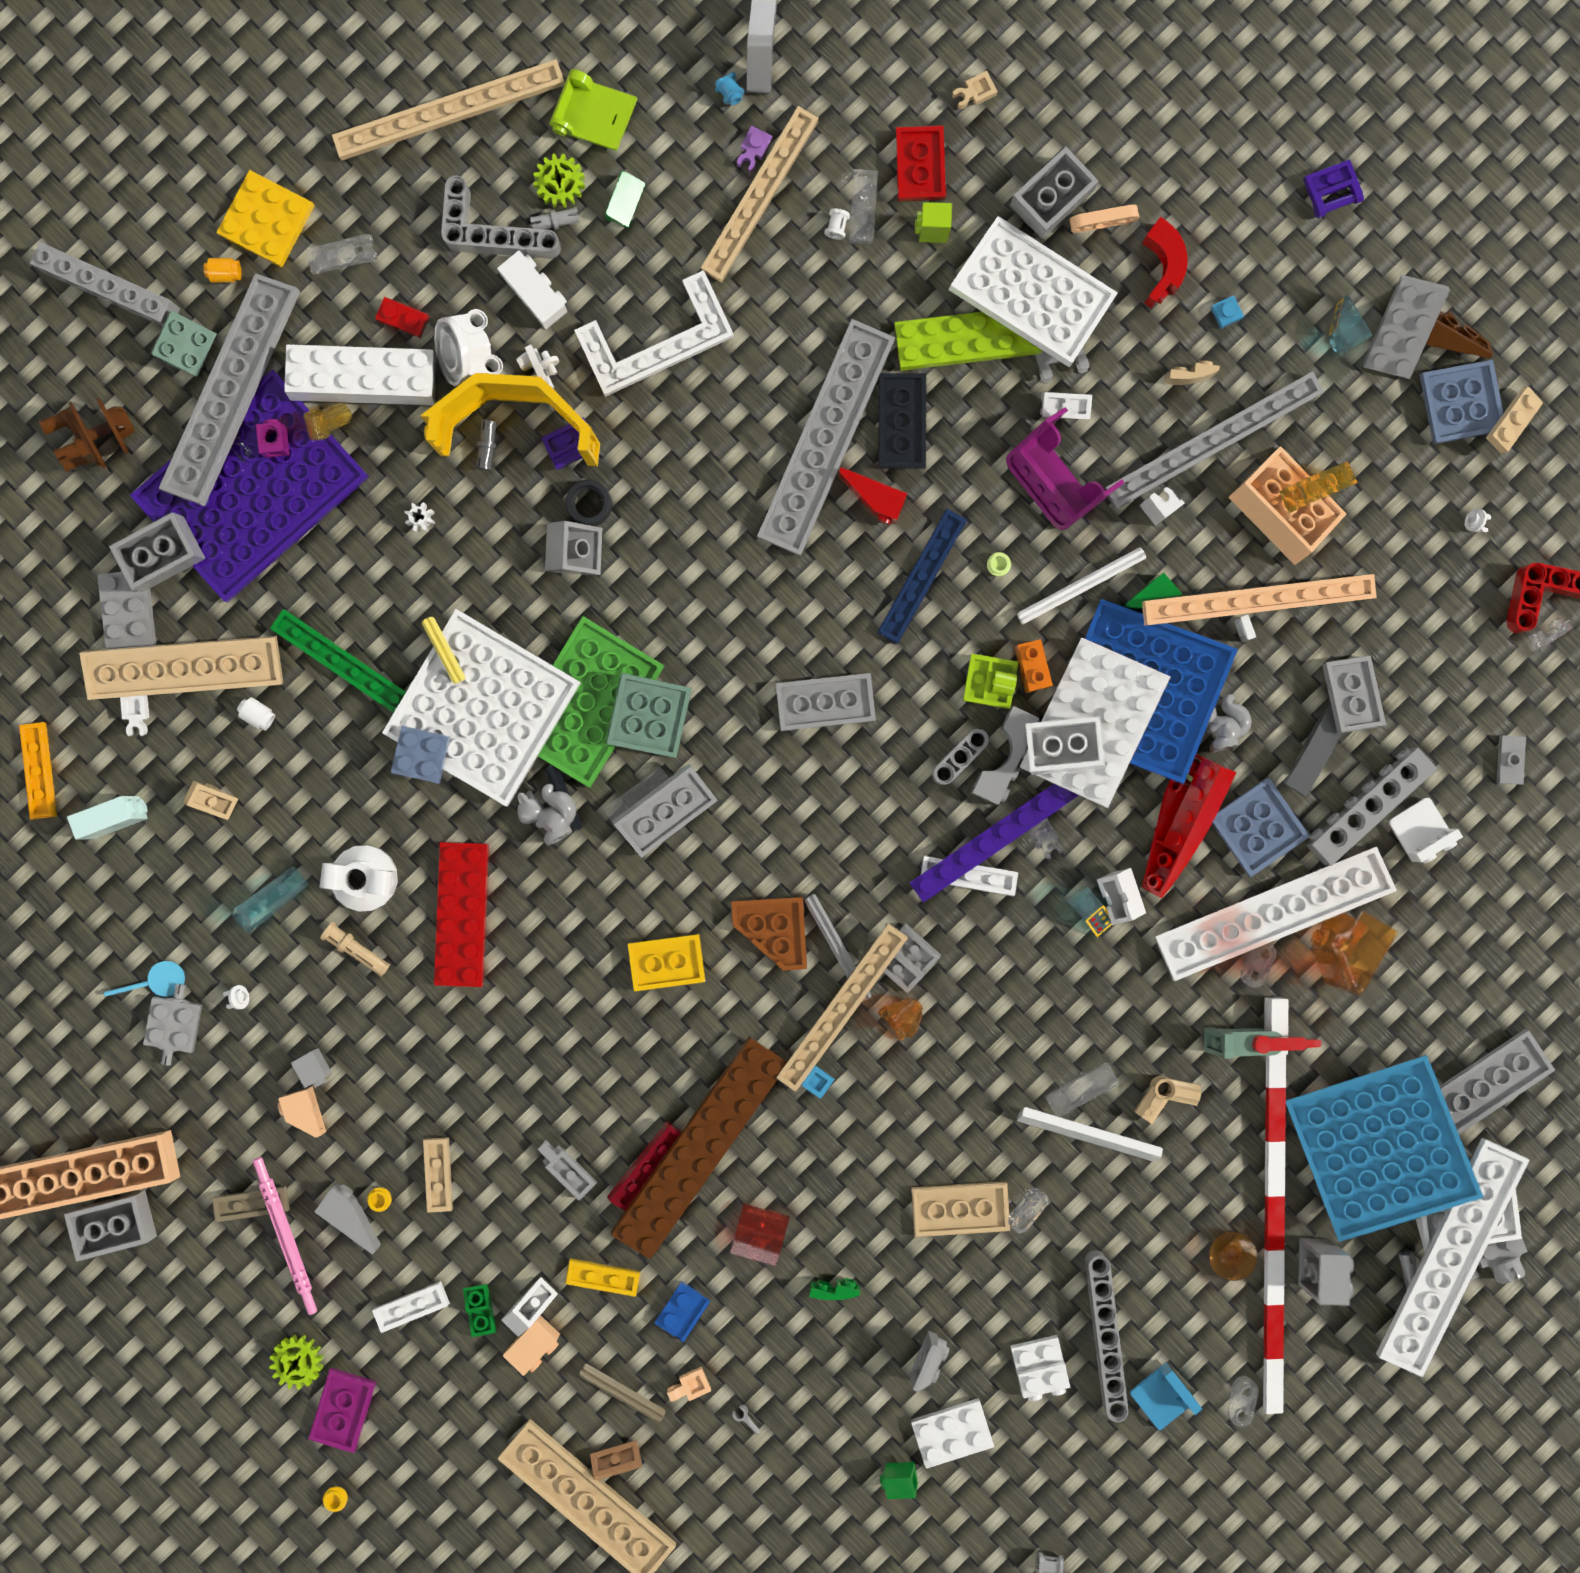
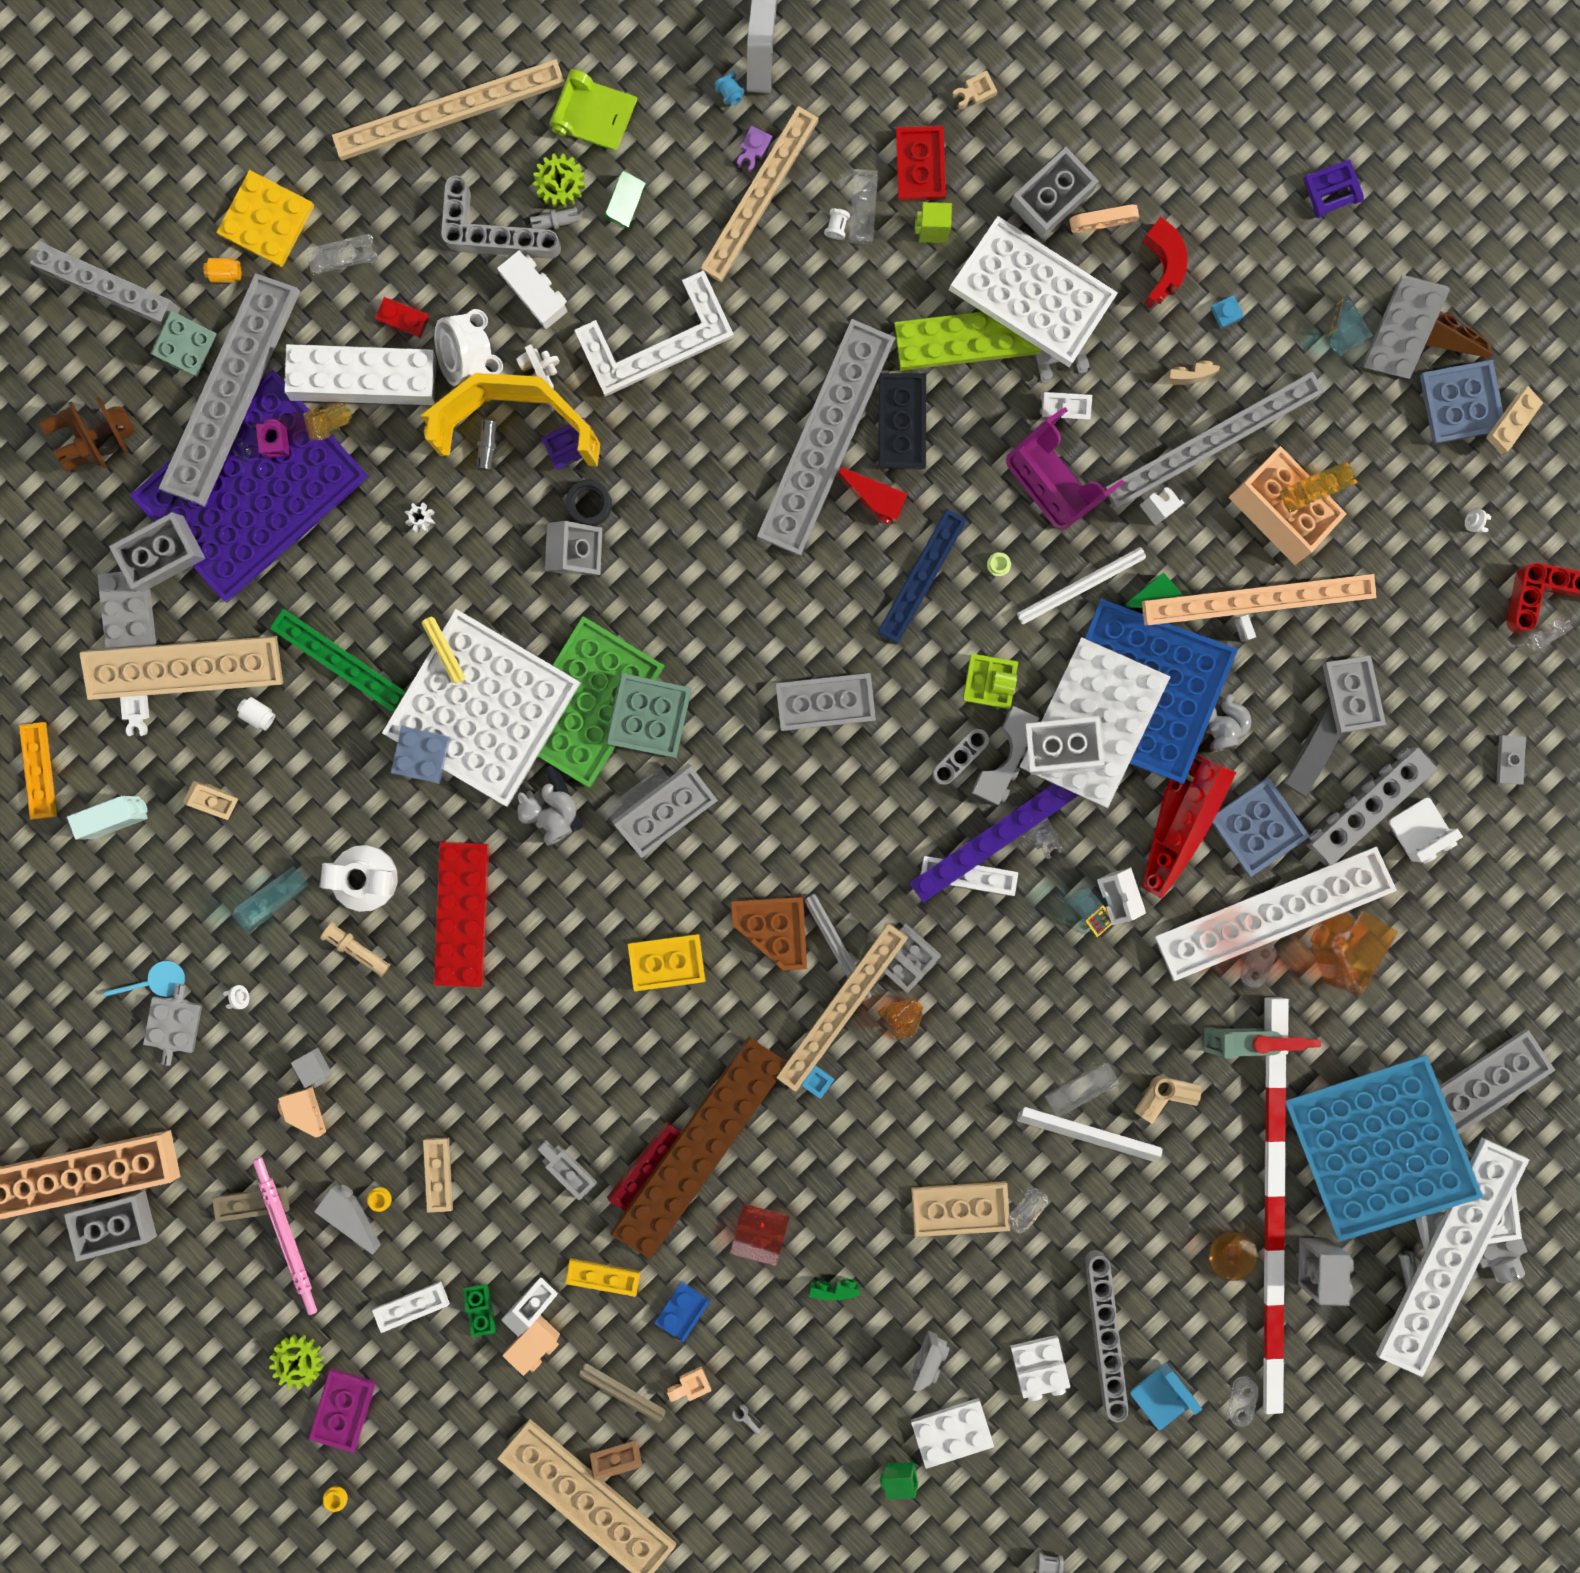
orange brick [1014,639,1053,693] -> none

